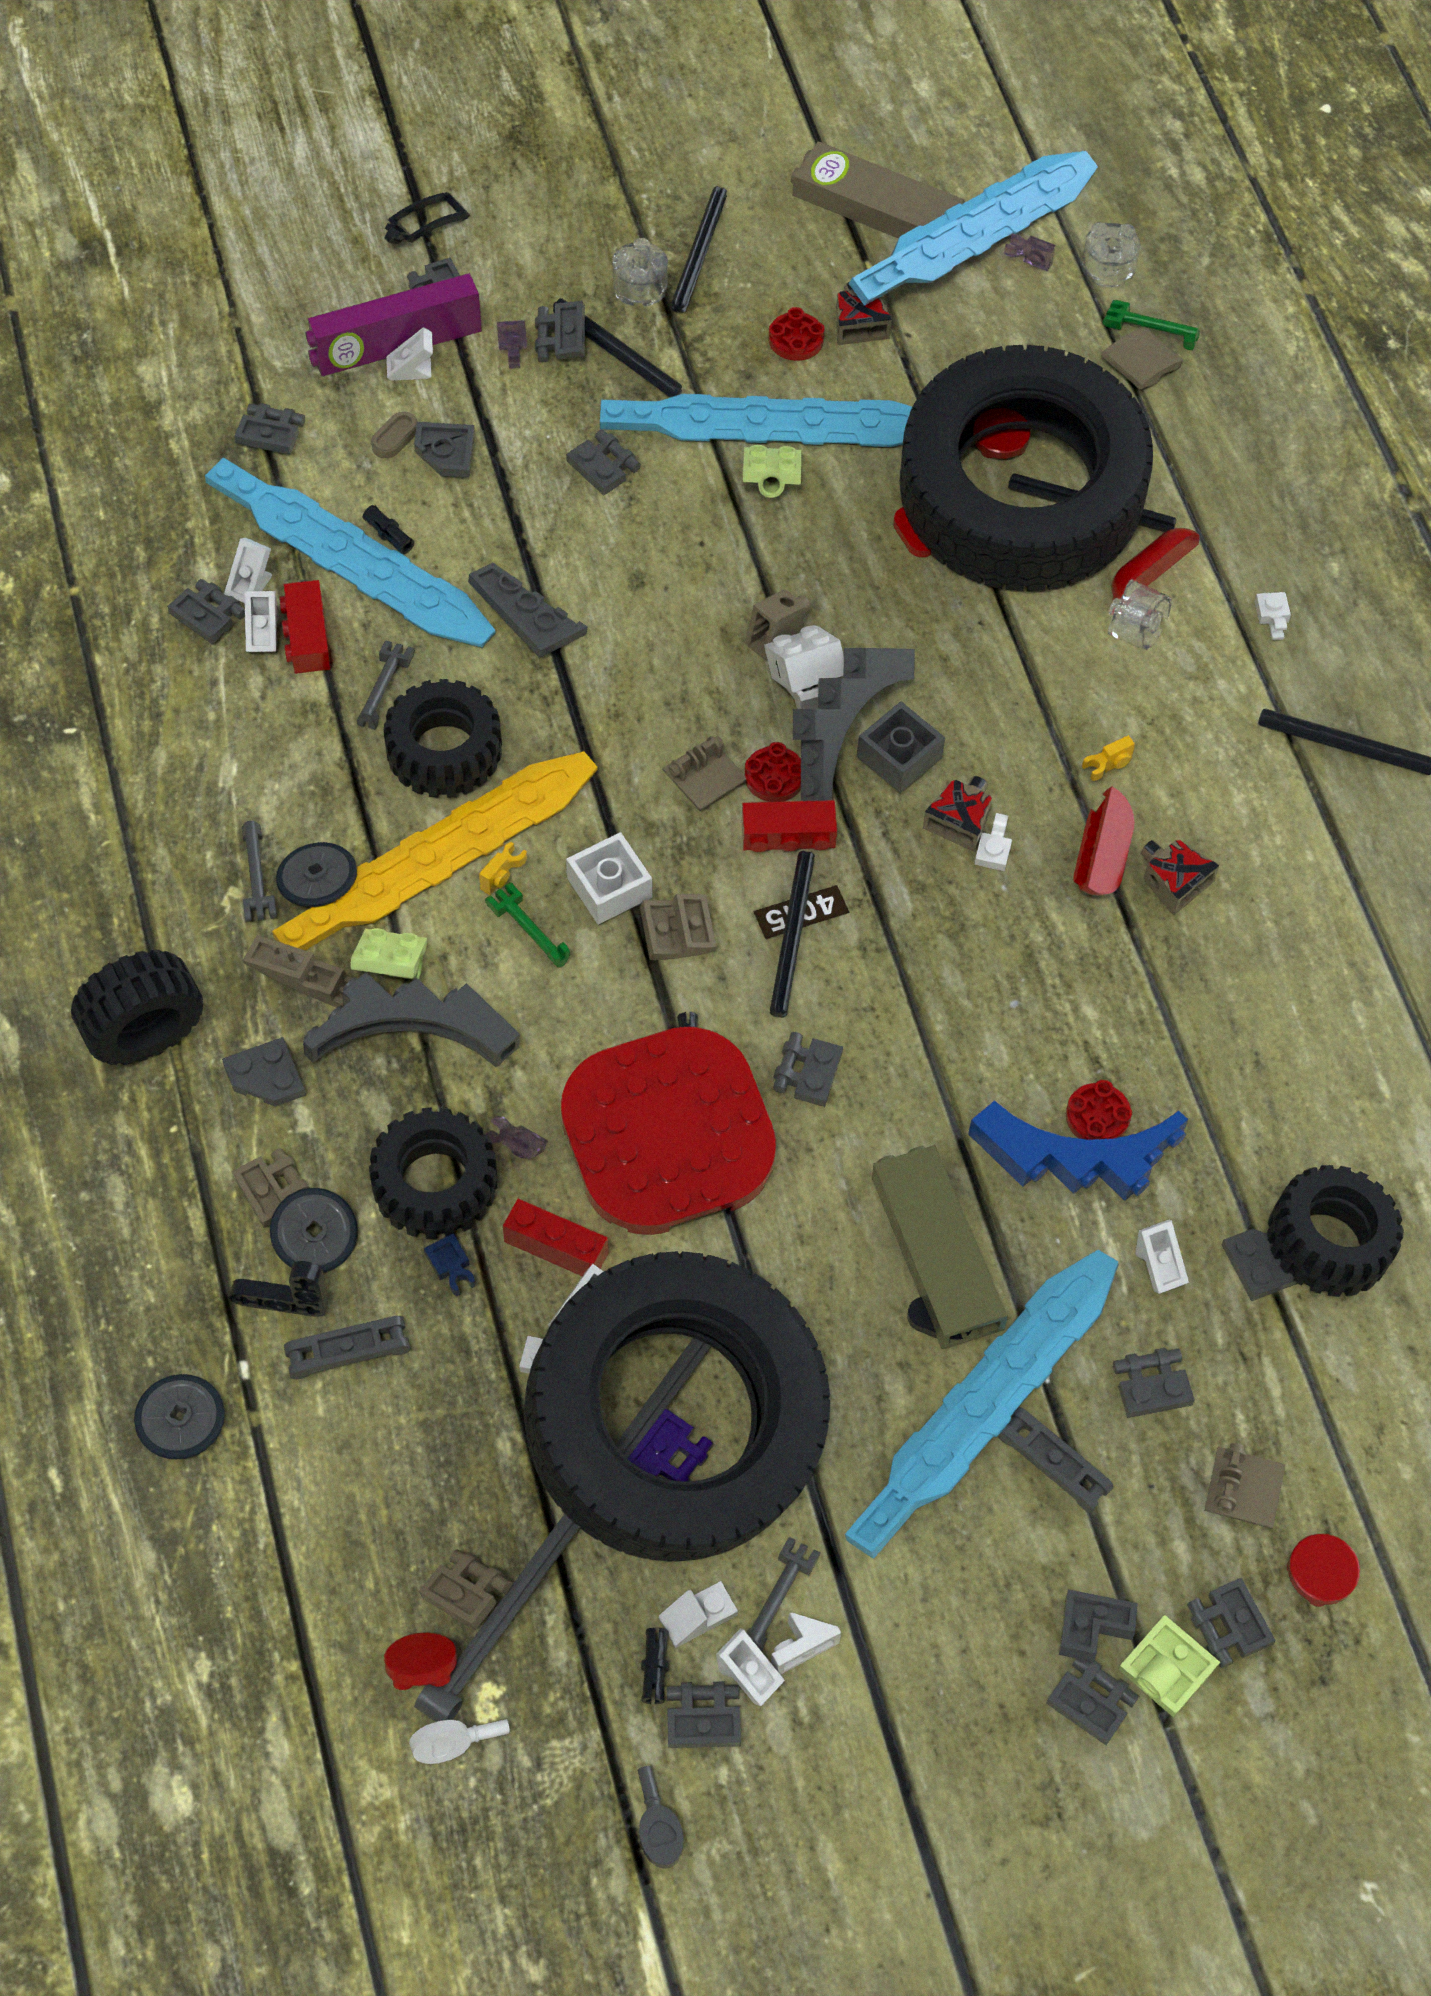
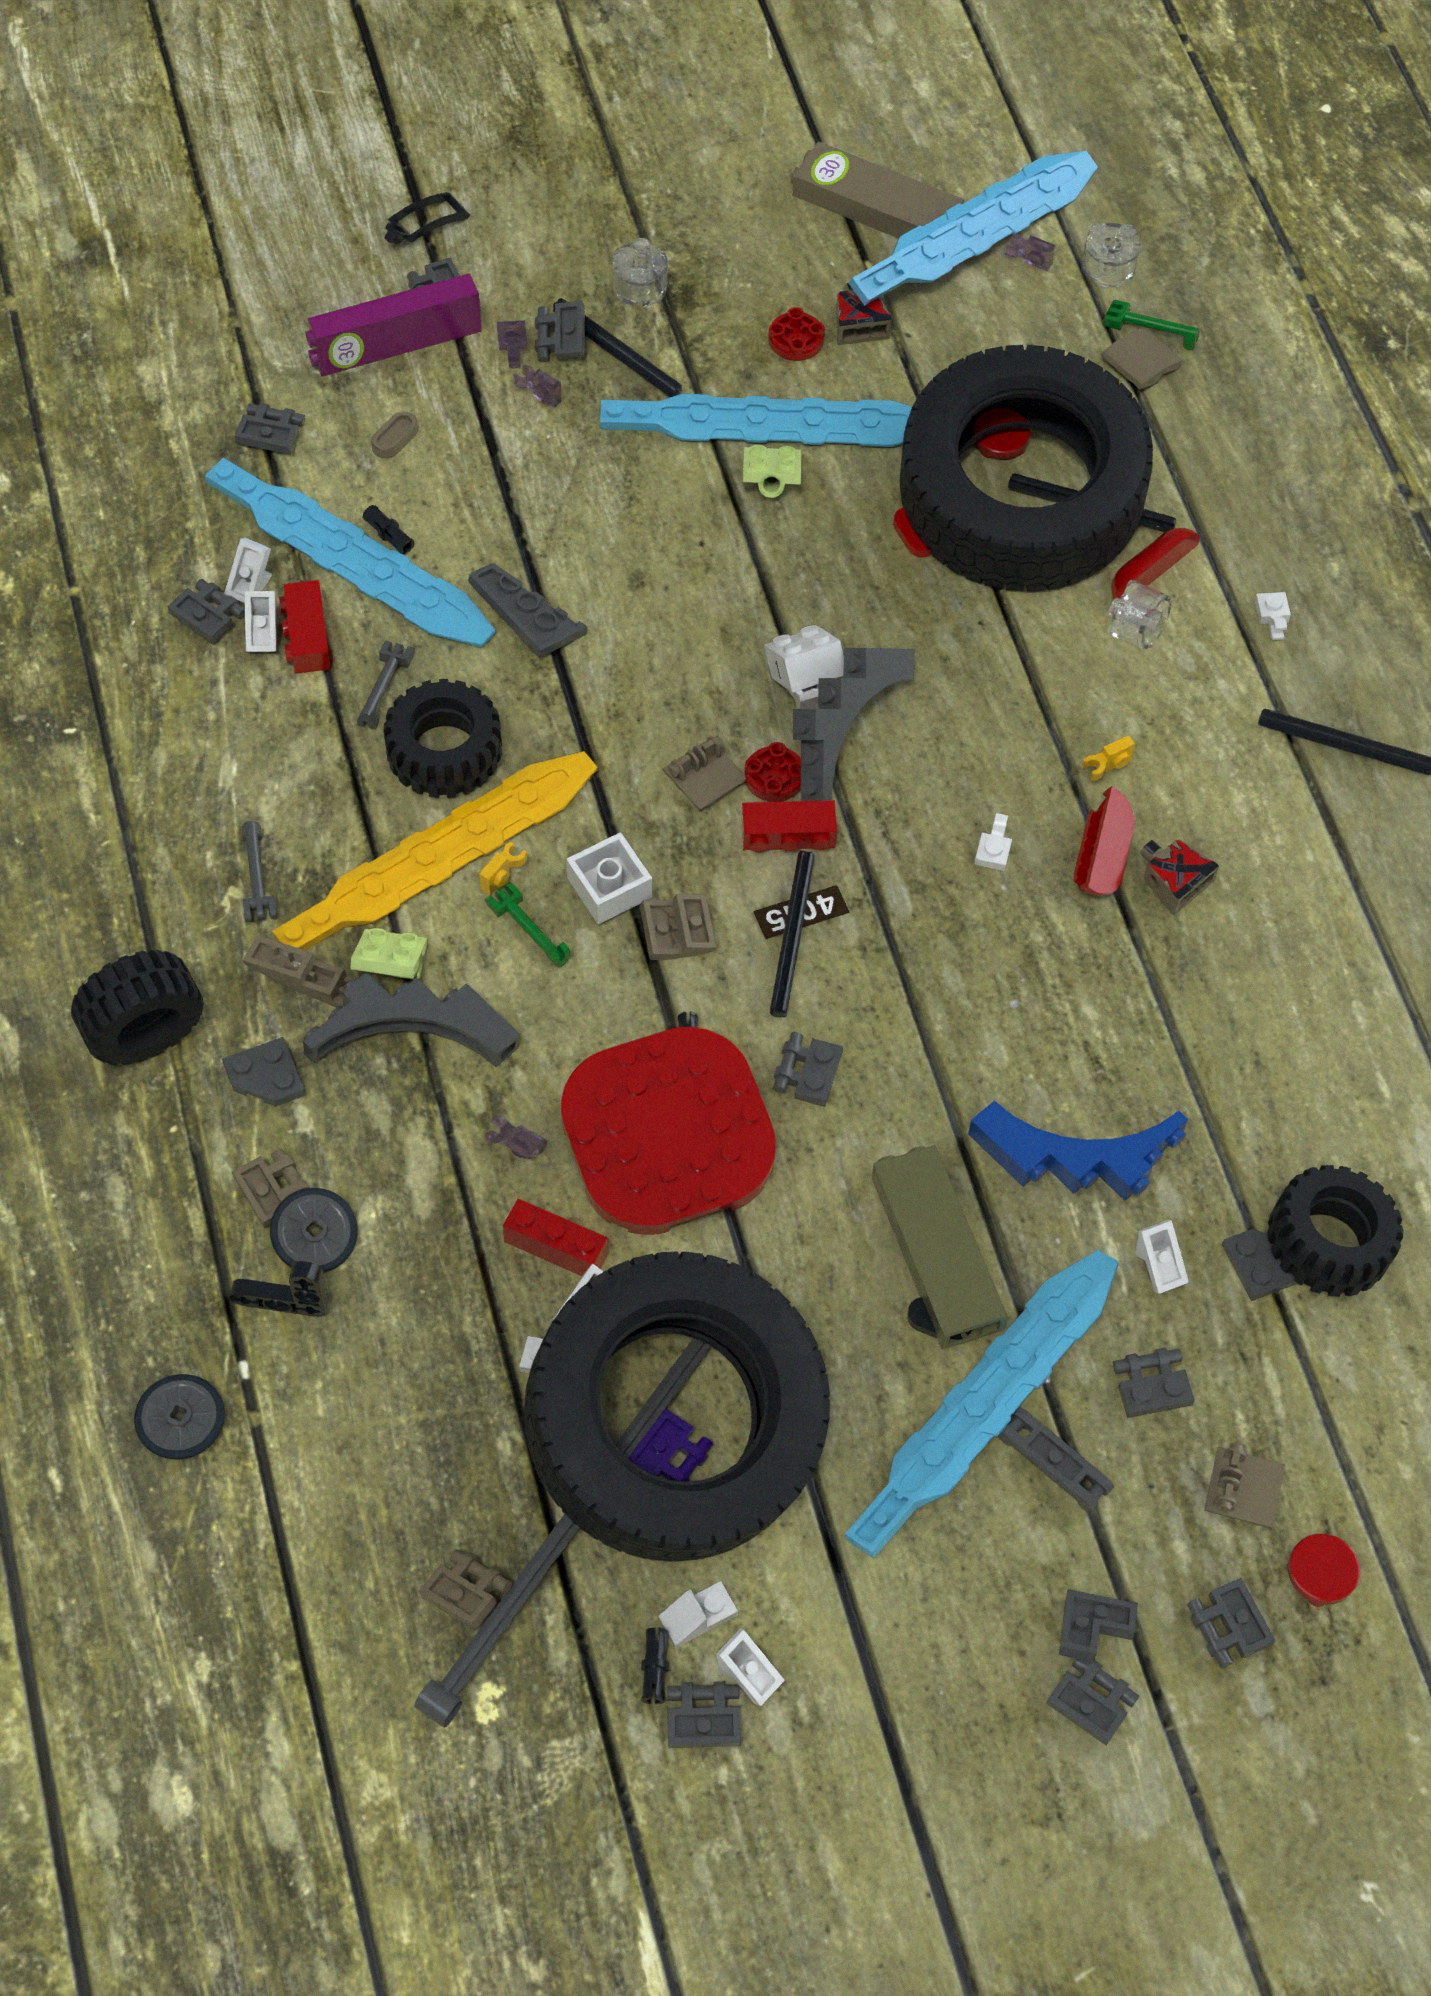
dark grey wheel [276,842,357,907] -> none
dark grey plate [284,1316,411,1379] -> none
black tyre [369,1107,498,1239] -> none
red tile [384,1632,457,1690] -> none
white slope [386,327,433,381] -> none
white piece [409,1719,510,1764] -> none
dark grey plate [414,422,475,477] -> none
dark blue plate [424,1234,475,1296] -> none
dark grey plate [566,429,641,496] -> none
dark grey piece [637,1766,684,1869] -> none
black axle [671,186,727,313] -> none
dark tan torso [745,590,811,661] -> none
dark grey hinge [746,1537,821,1651] -> none
white slope [771,1613,841,1675] -> none
dark grey brick [856,701,945,793] -> none
torso [923,776,992,852] -> none
red tile [1065,1080,1132,1140] -> none
yellowish green plate [1118,1615,1220,1717] -> none
none -> plate [513,364,562,408]

